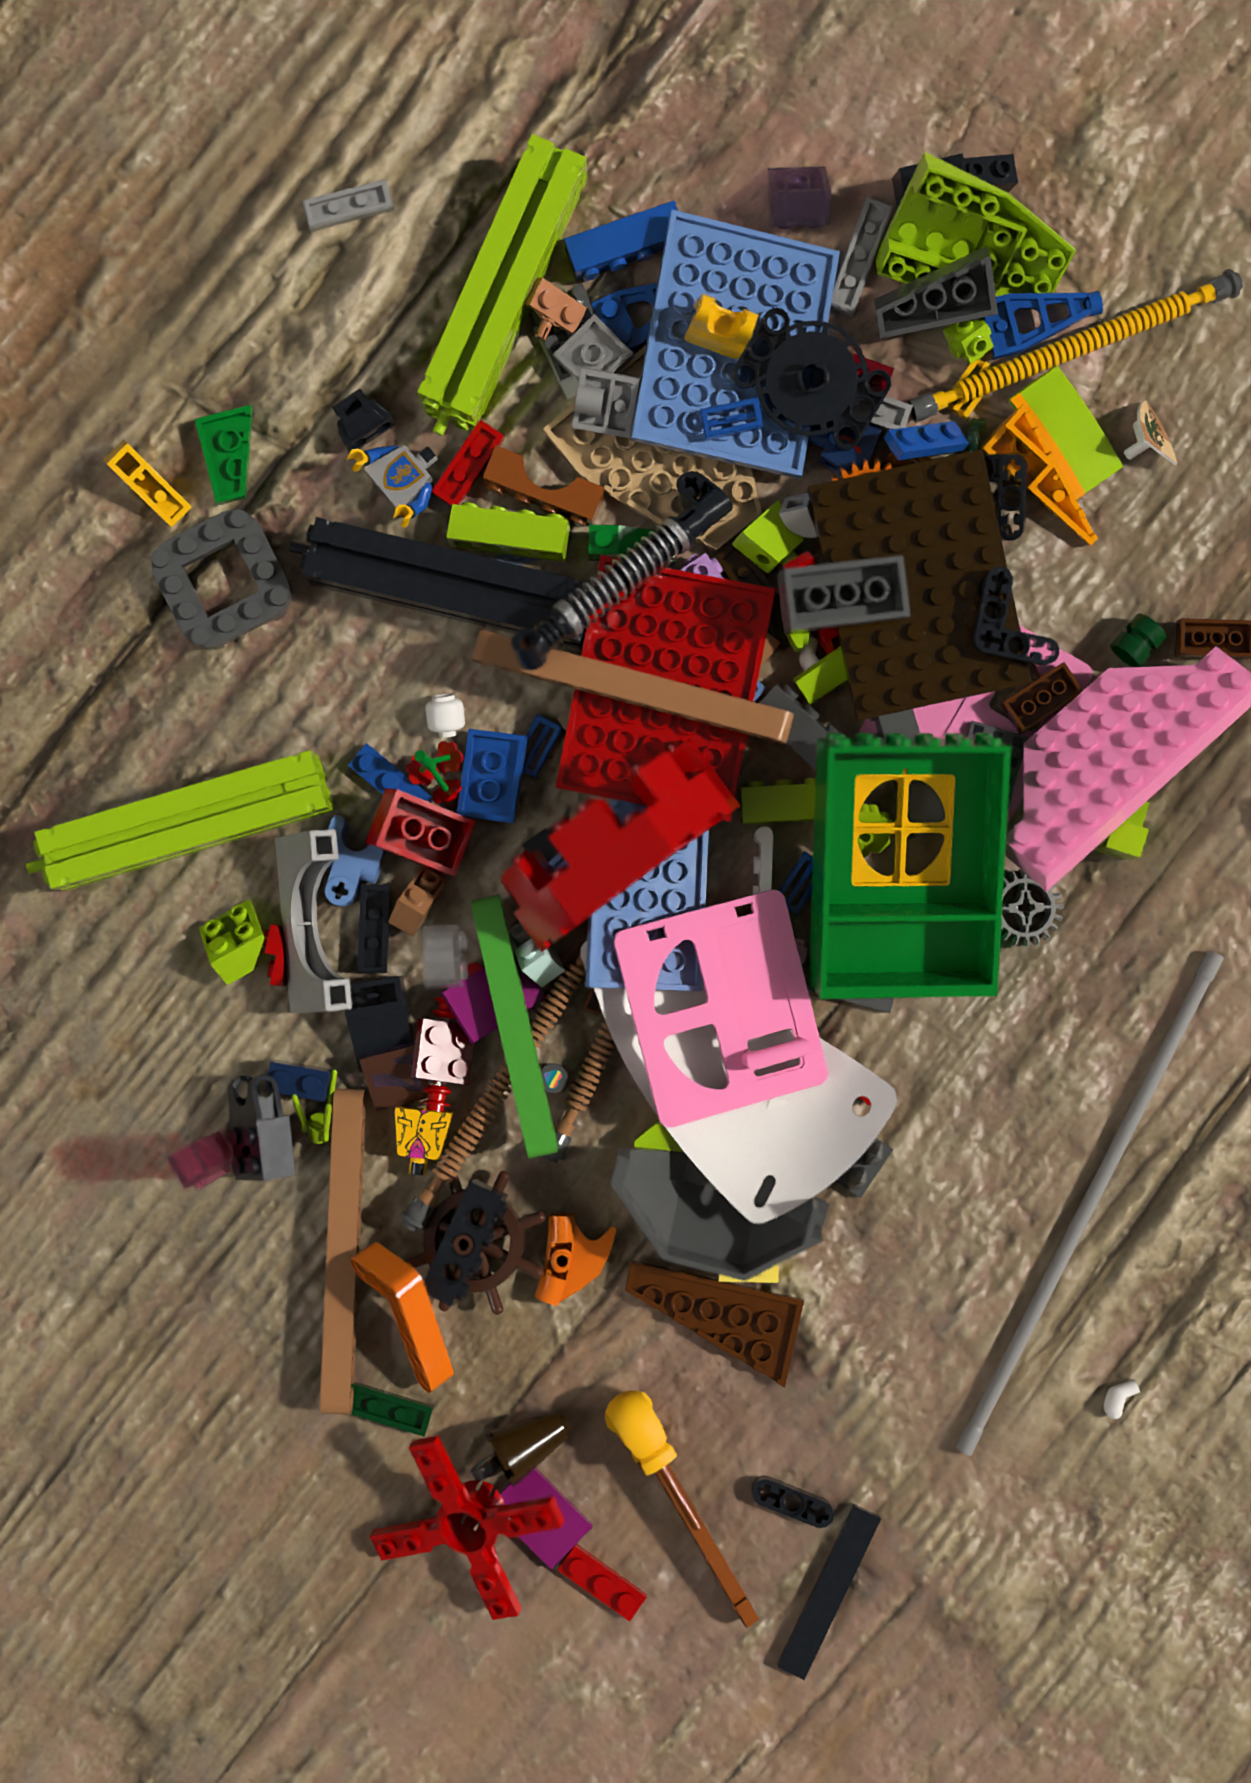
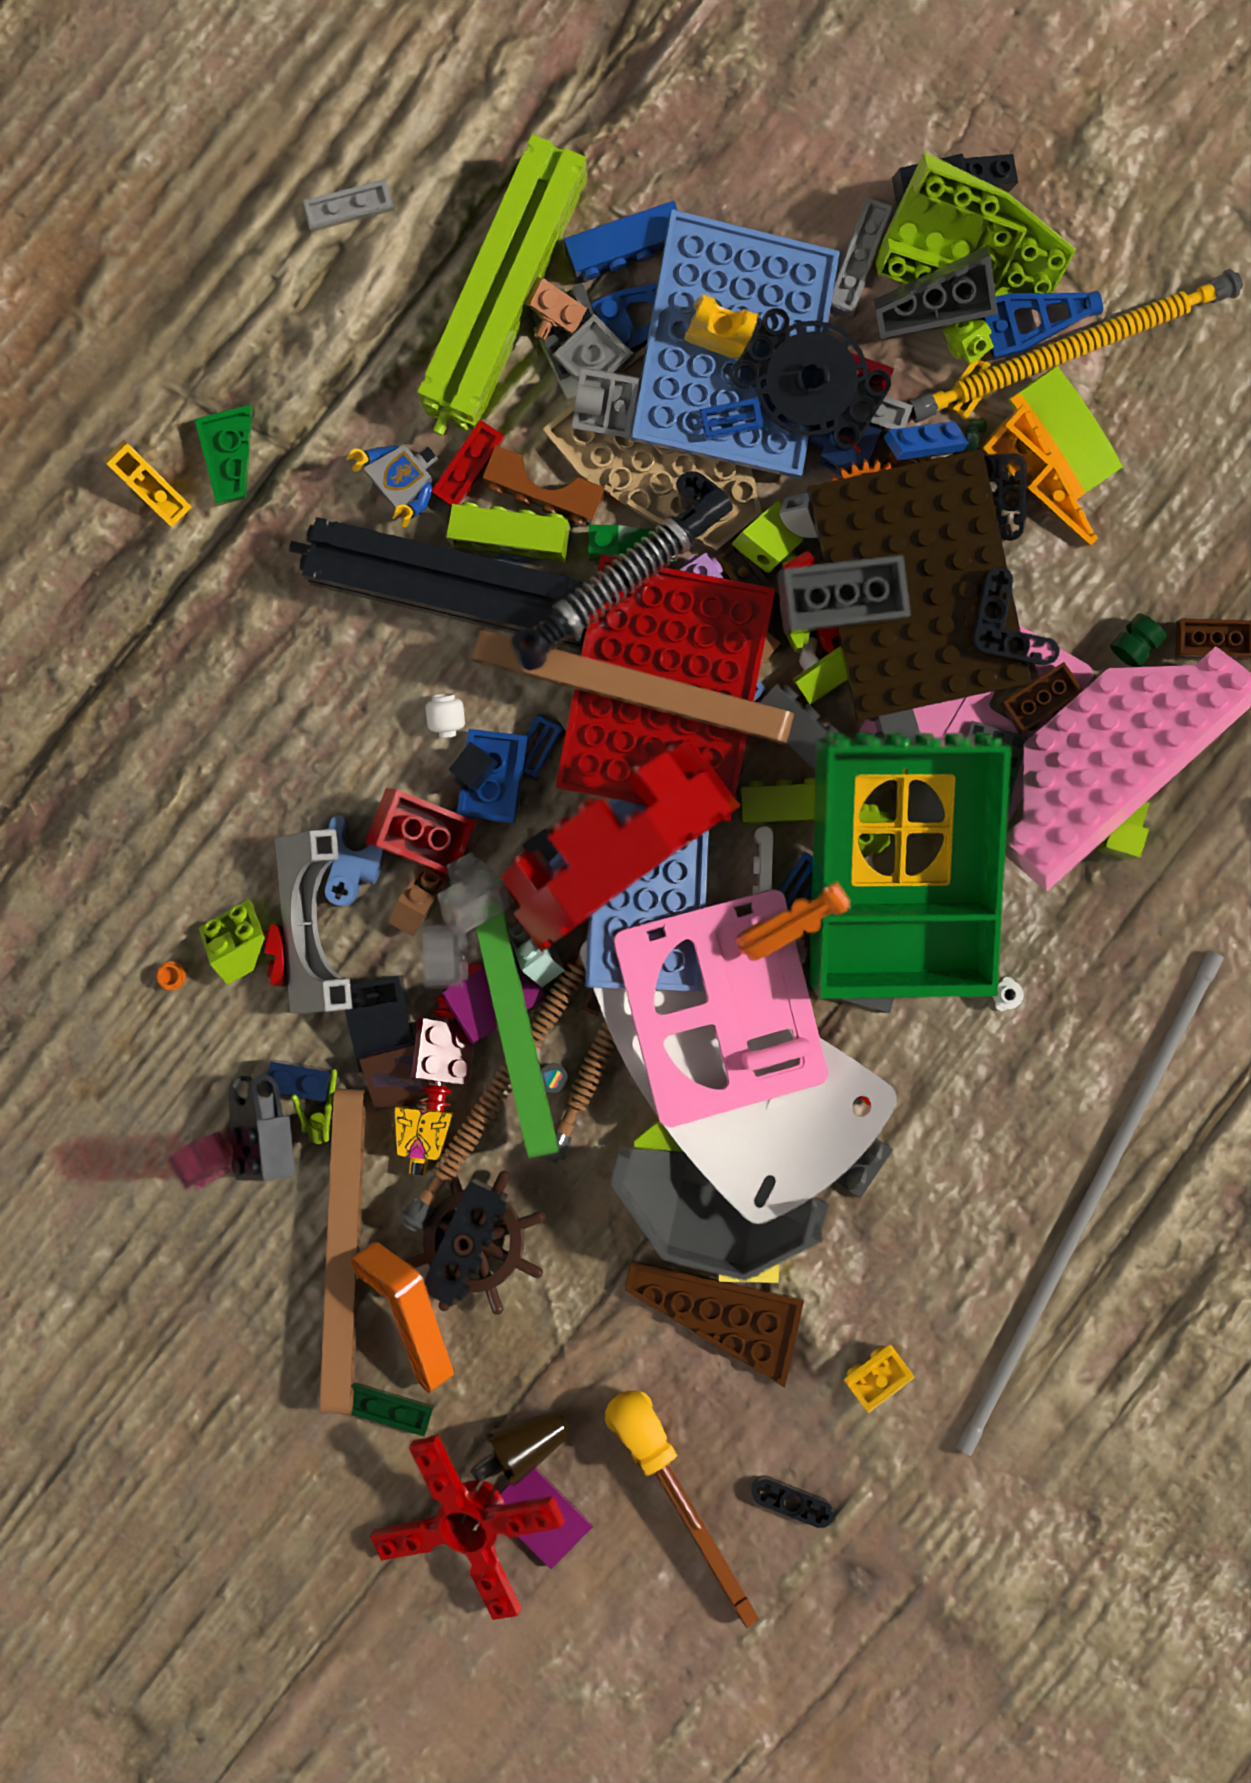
lime brick [26,750,336,891] -> none
dark grey plate [151,509,293,650] -> none
black piece [332,388,395,453] -> none
blue plate [348,743,433,803] -> none
black plate [357,884,392,973] -> none
red plant [406,741,463,804] -> none
orange pin [534,1213,617,1306] -> none
red plate [558,1544,647,1622] -> none
clear purple slope [768,166,831,229] -> none
black tile [777,1503,881,1680] -> none
light grey gear [1001,869,1064,948] -> none
white arm [1104,1379,1140,1419] -> none
shield [1124,401,1177,465] -> none
none -> orange plate [156,961,186,991]
none -> clear brick [437,852,509,936]
none -> black brick [448,742,499,791]
none -> orange piece [735,882,850,961]
none -> yellow bracket [844,1344,916,1413]
none -> white brick [992,977,1023,1011]

